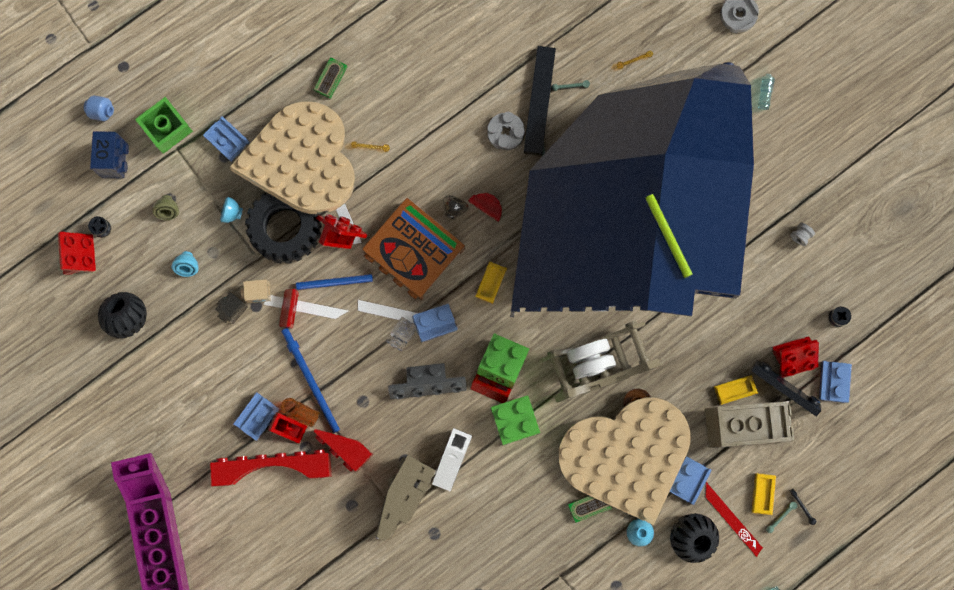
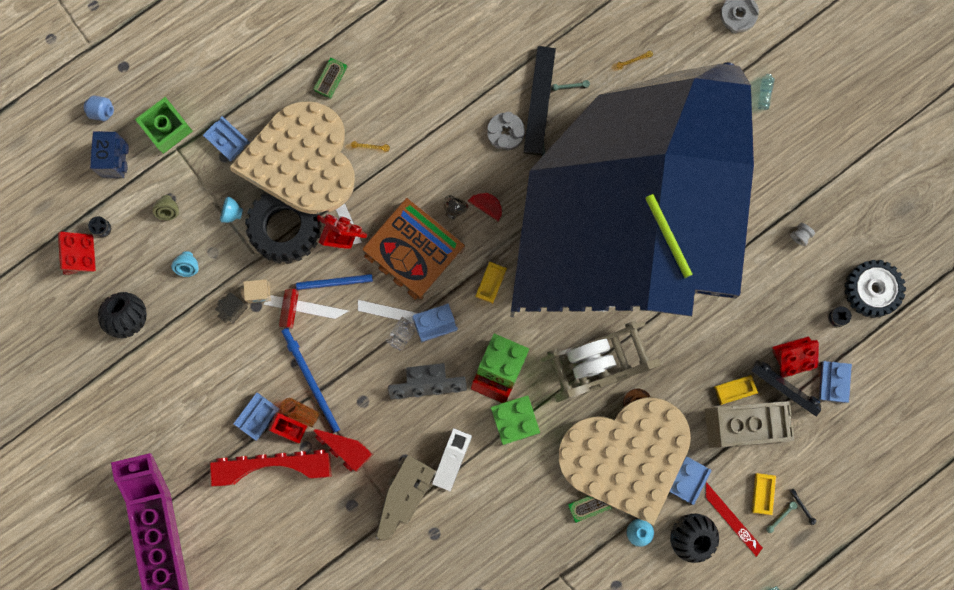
none -> wheel [844,260,906,318]

